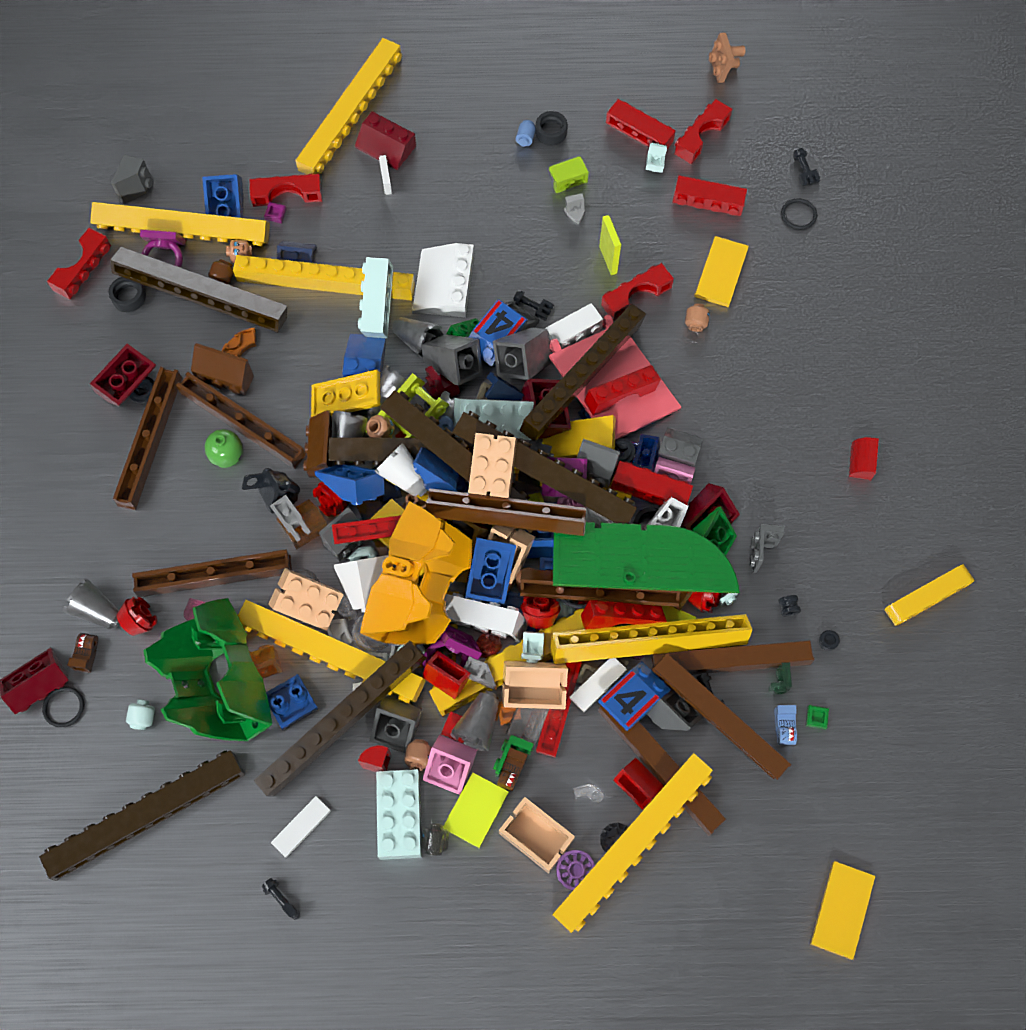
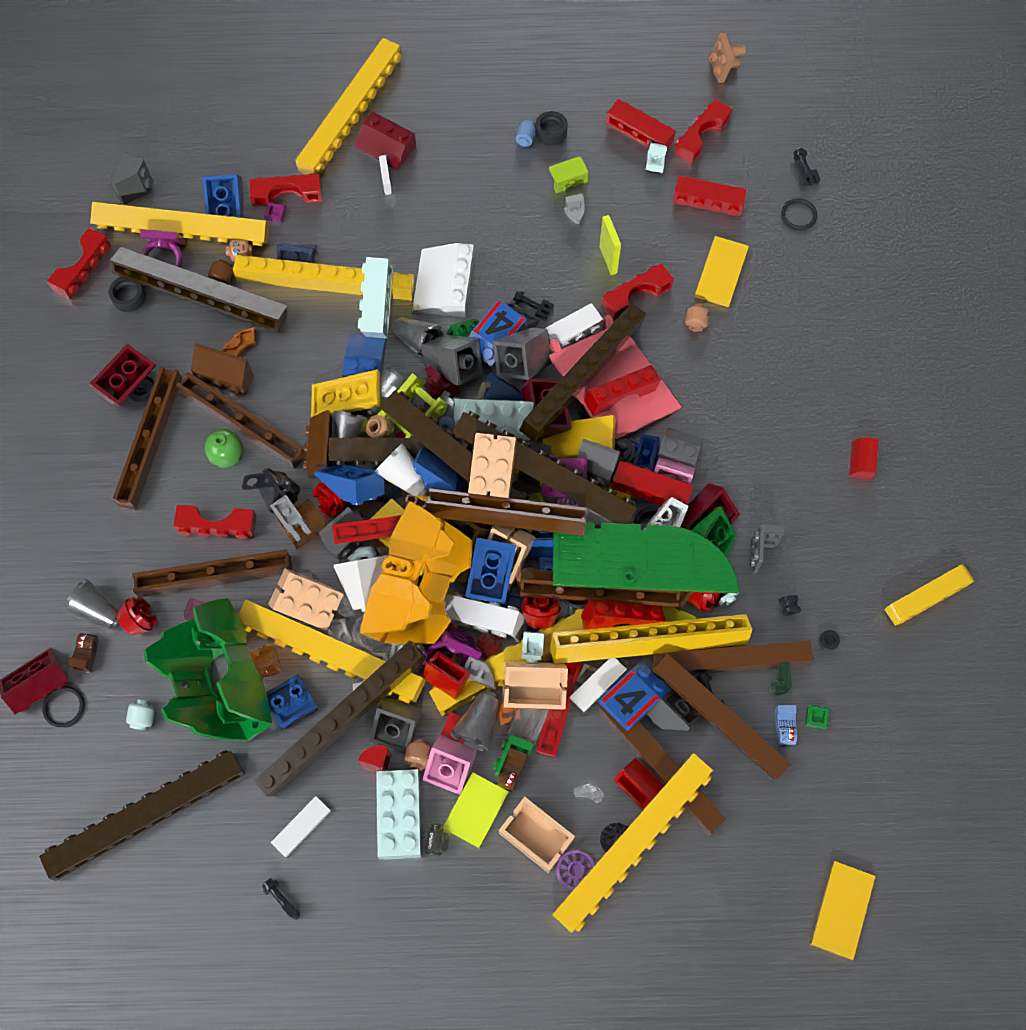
none -> red arch [173,505,257,539]

